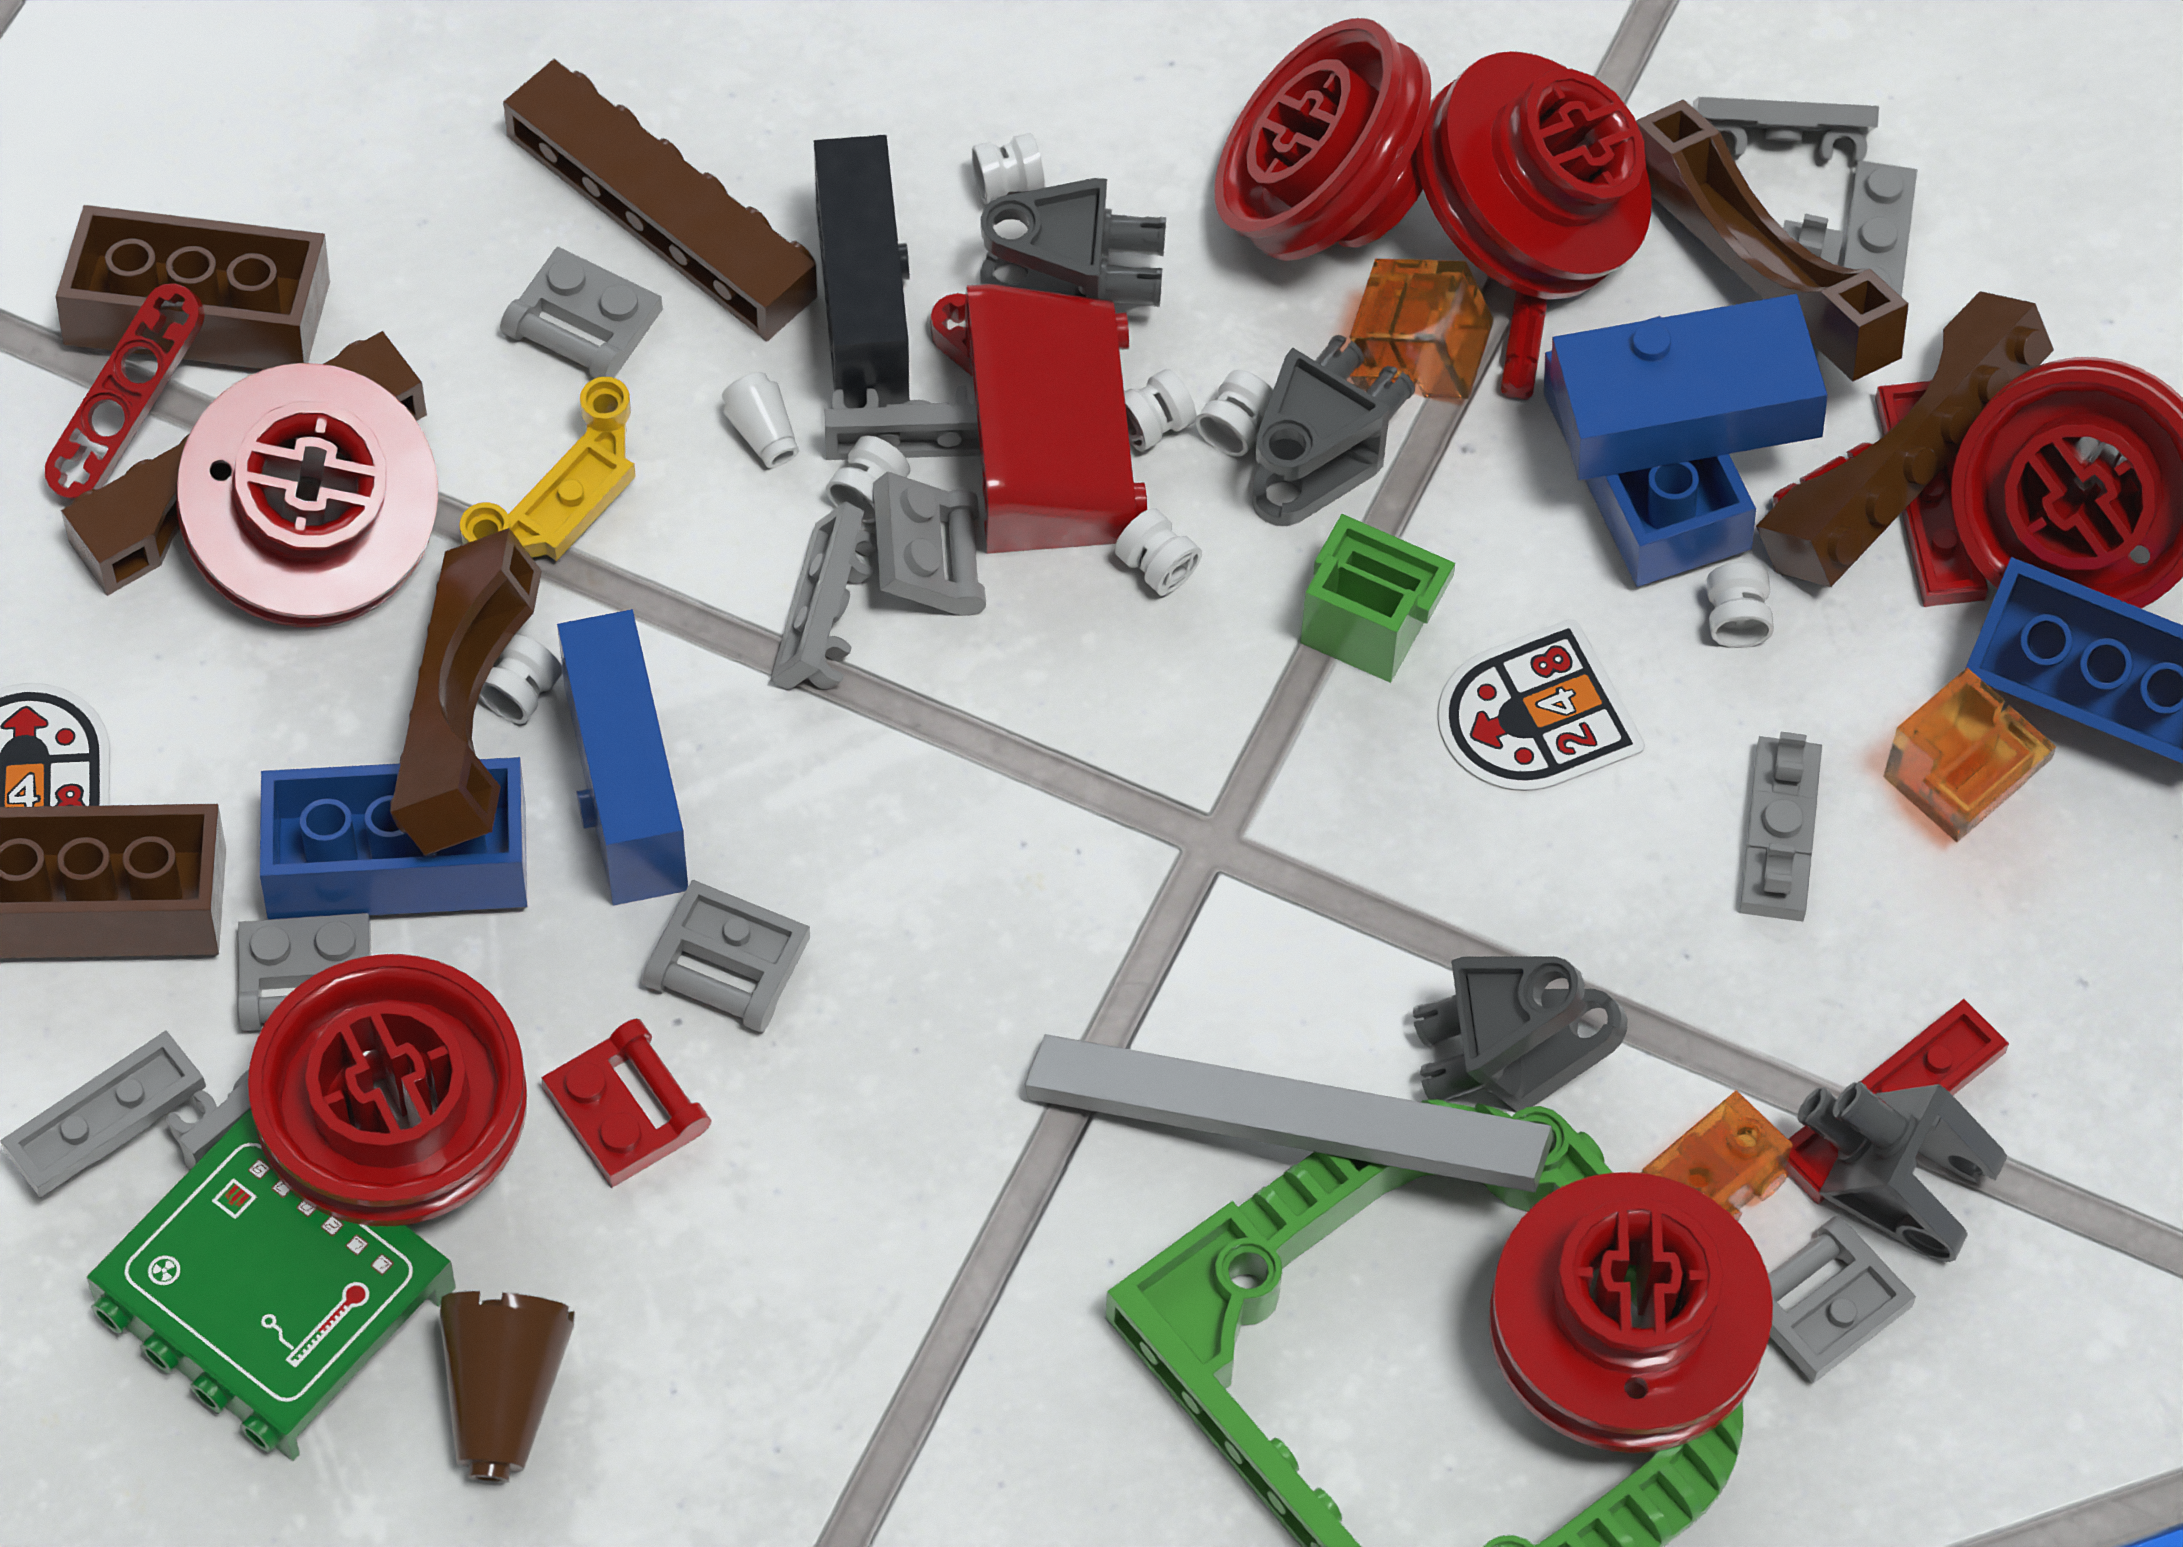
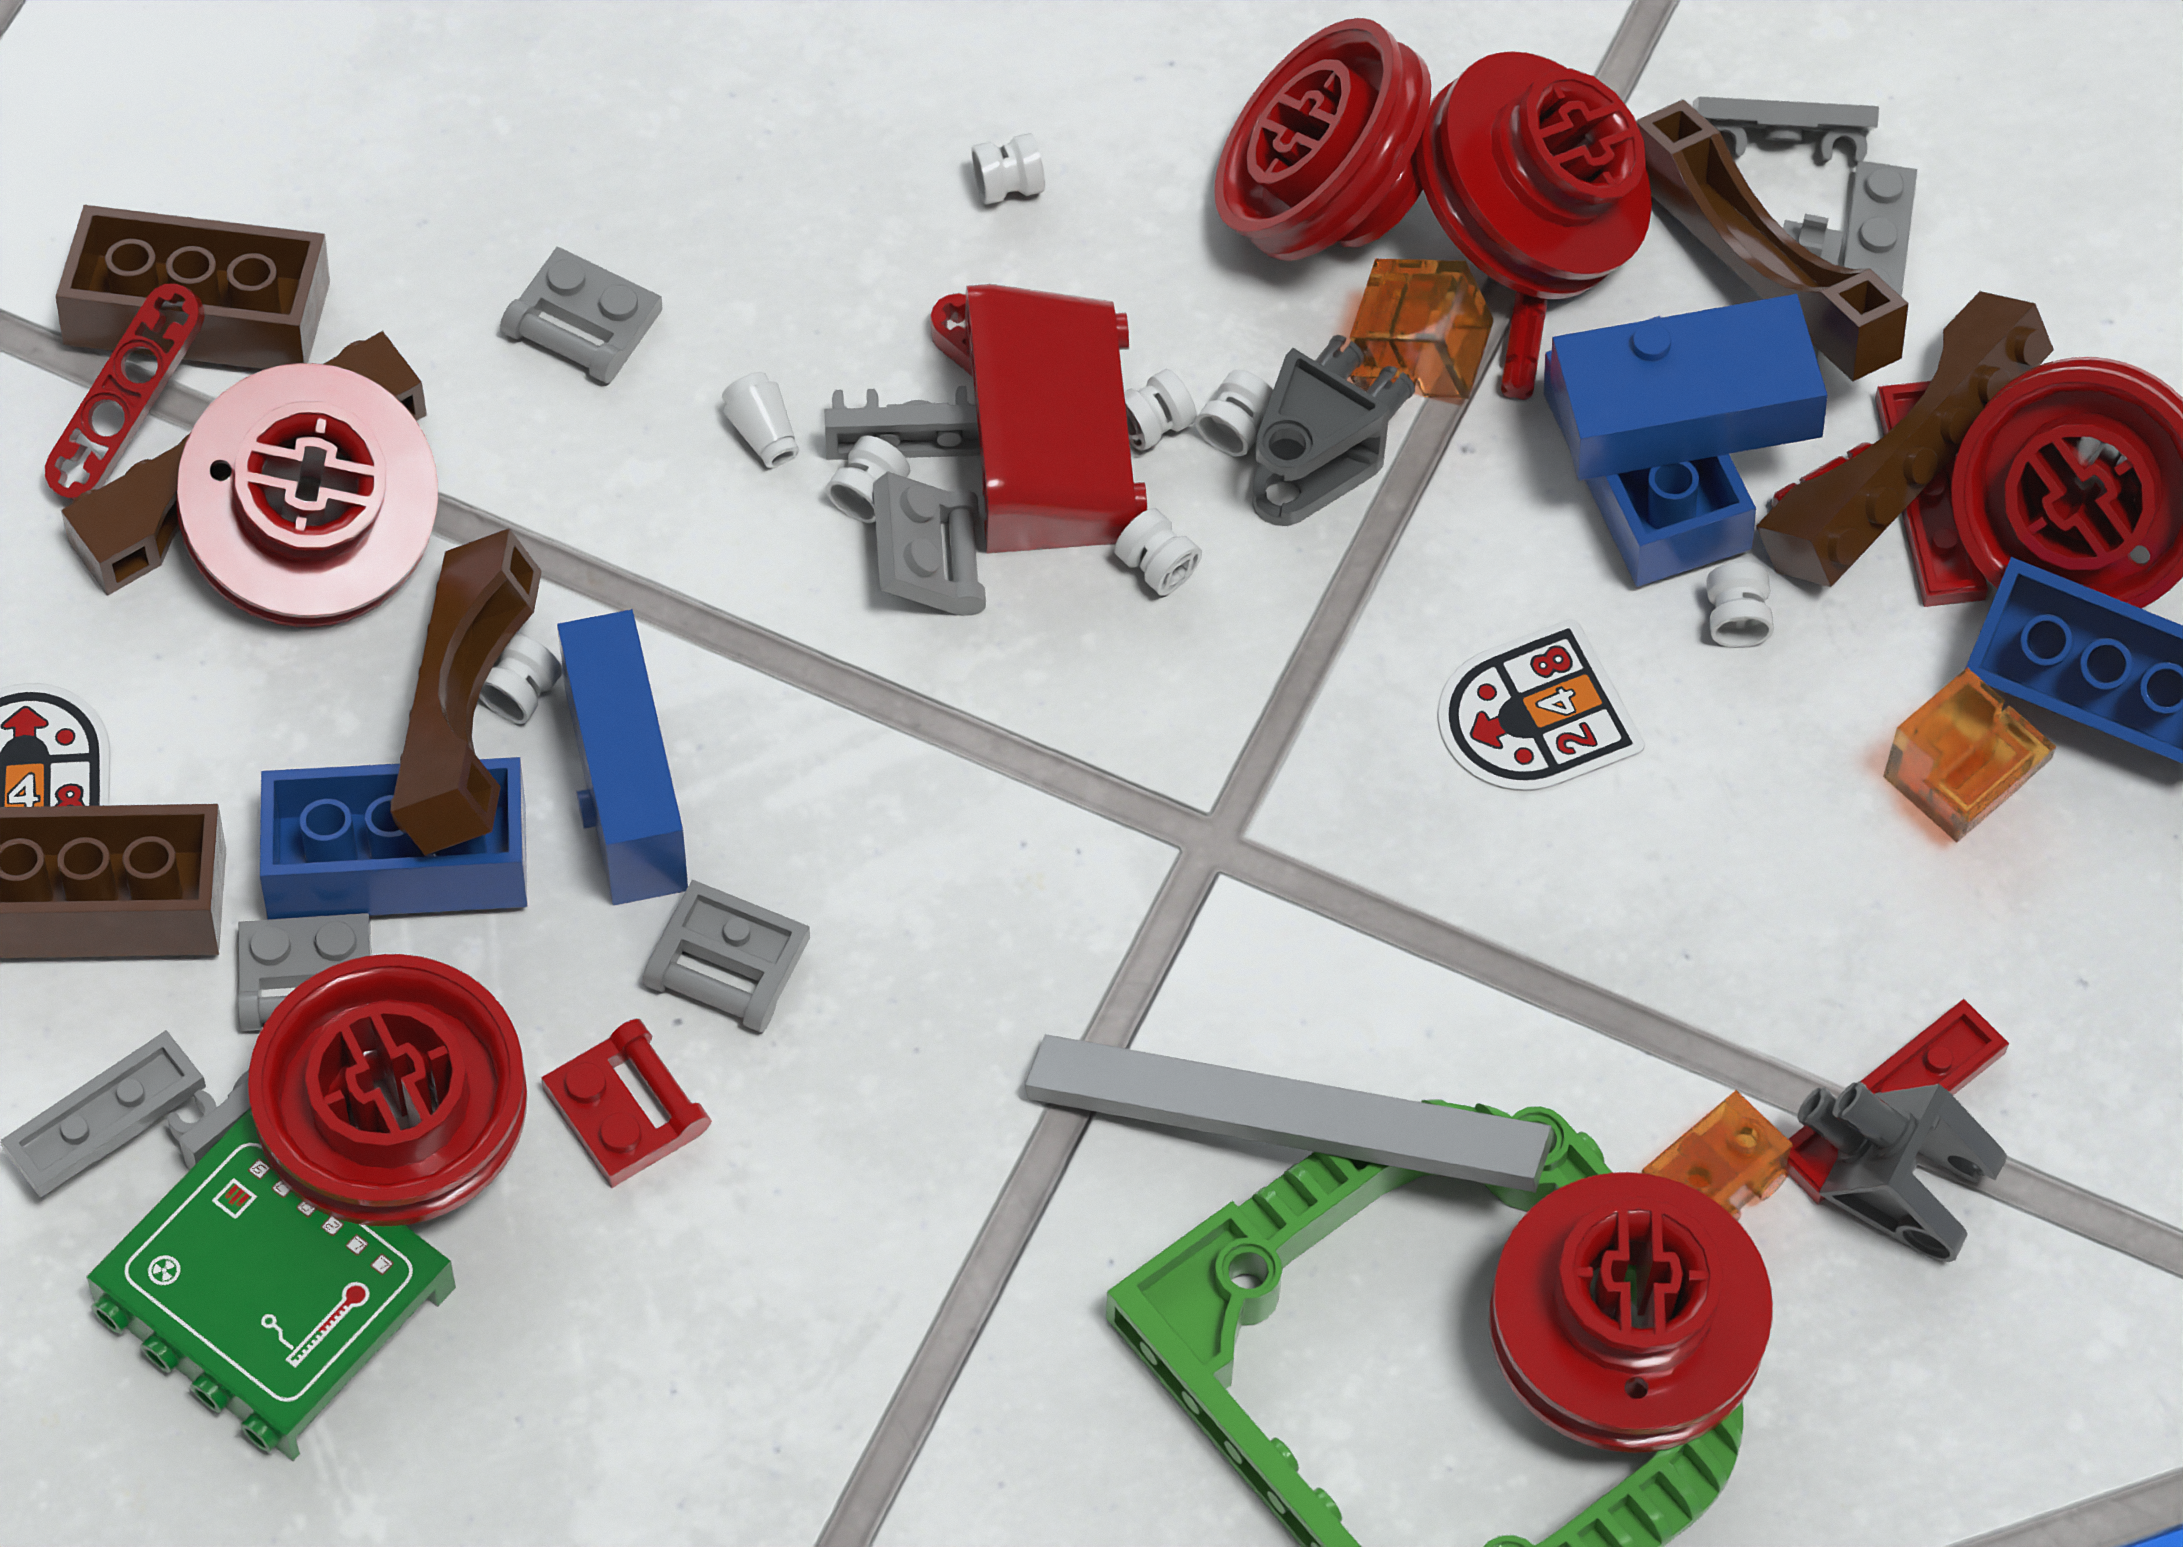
reddish brown cone [439,1291,575,1483] -> none
yellow plate [460,376,636,561] -> none
reddish brown brick [503,58,818,342] -> none
light grey plate [770,502,878,690] -> none
black brick [813,134,910,408] -> none
dark grey piece [980,178,1166,307] -> none
bright green plate [1300,514,1455,683] -> none
dark grey piece [1413,956,1628,1112] -> none
light grey plate [1740,732,1822,922] -> none
light grey plate [1768,1216,1916,1383] -> none

